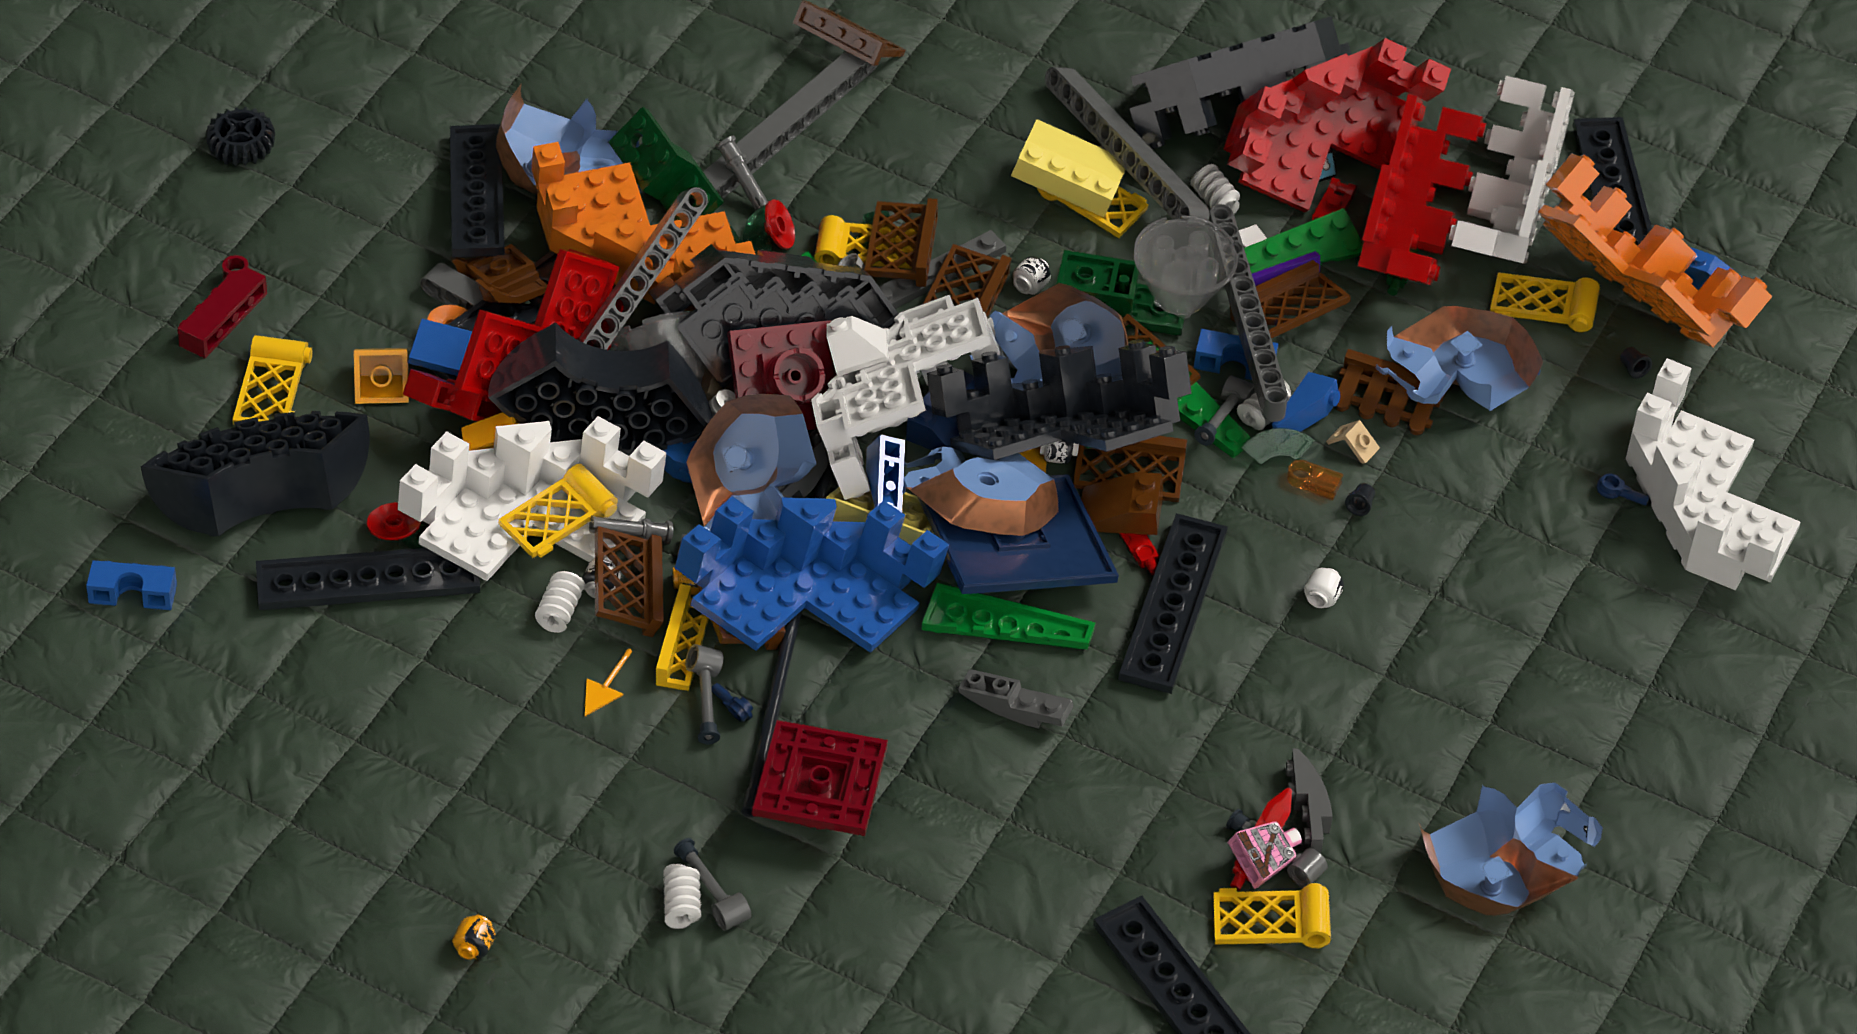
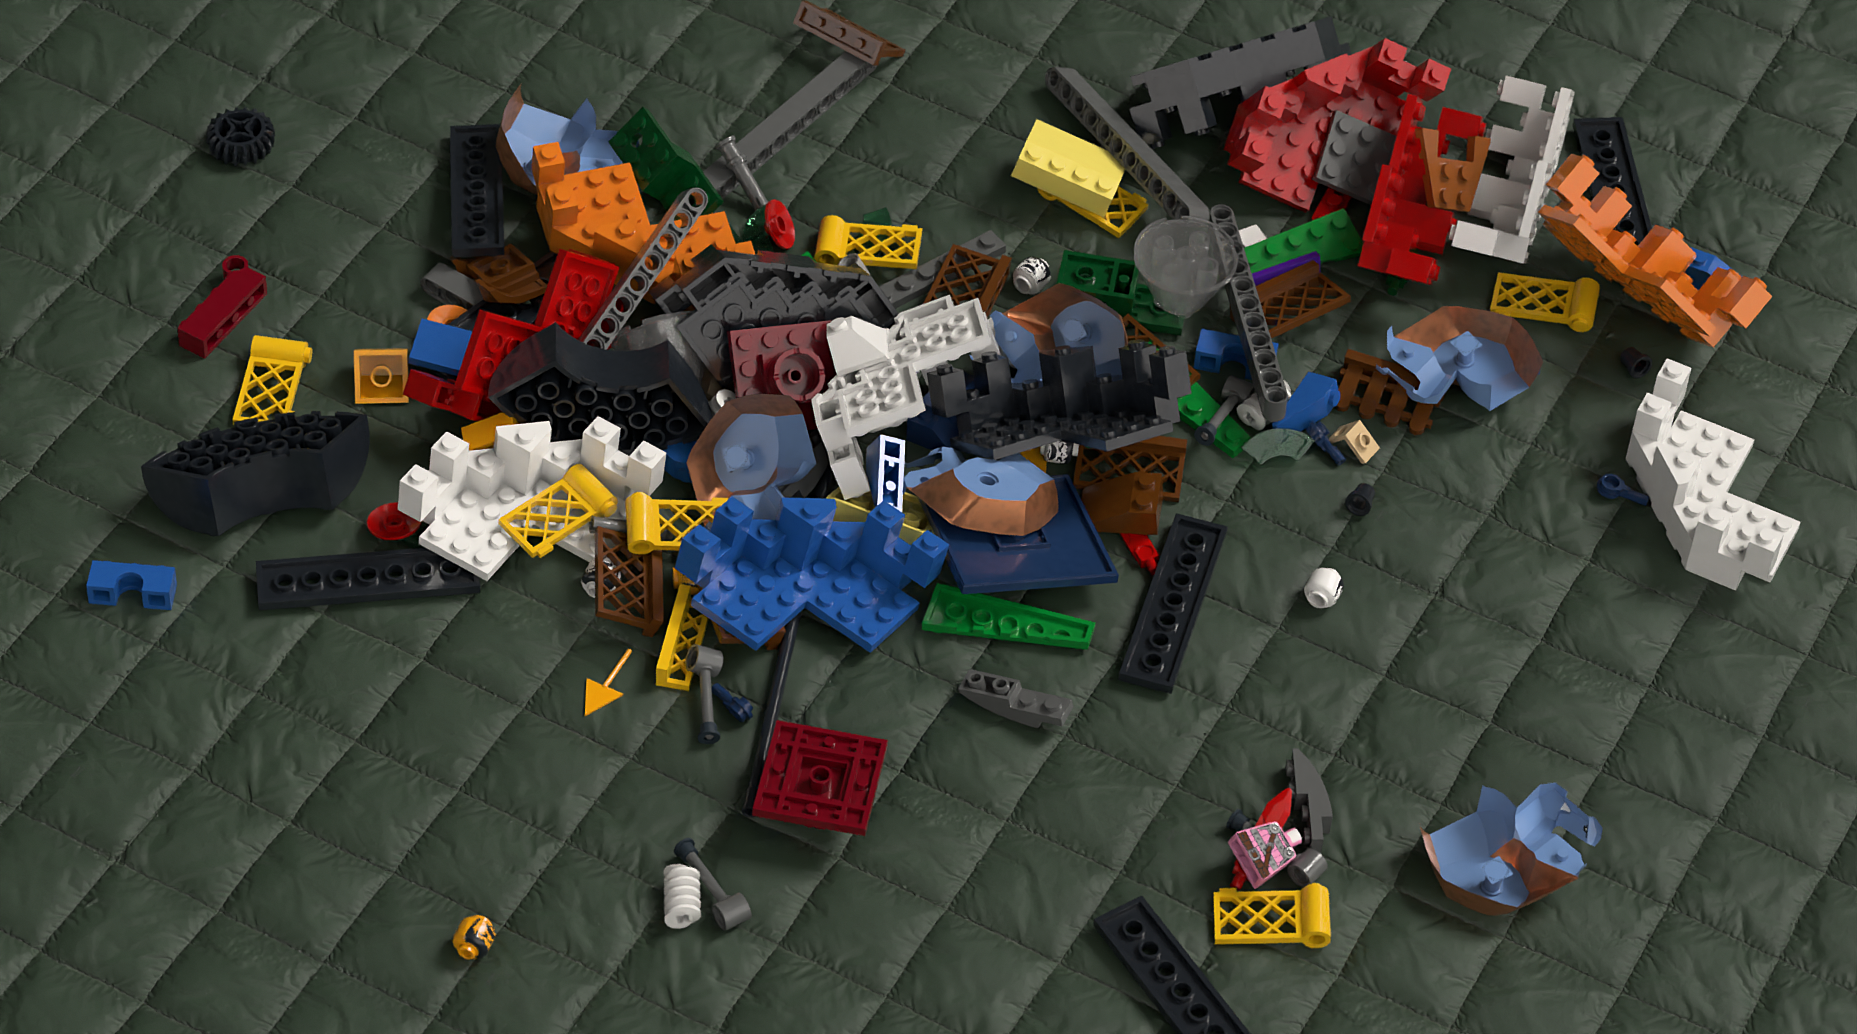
white piece [535,571,585,633] -> none
reddish brown fence [864,198,938,287] -> none
white piece [1190,164,1240,214] -> none
clear orange piece [1287,460,1343,500] -> none
none -> yellow piece [625,492,728,555]
none -> dark blue plate [1306,420,1346,466]
none -> dark grey plate [1312,110,1397,205]
none -> dark orange wing [1415,128,1491,212]

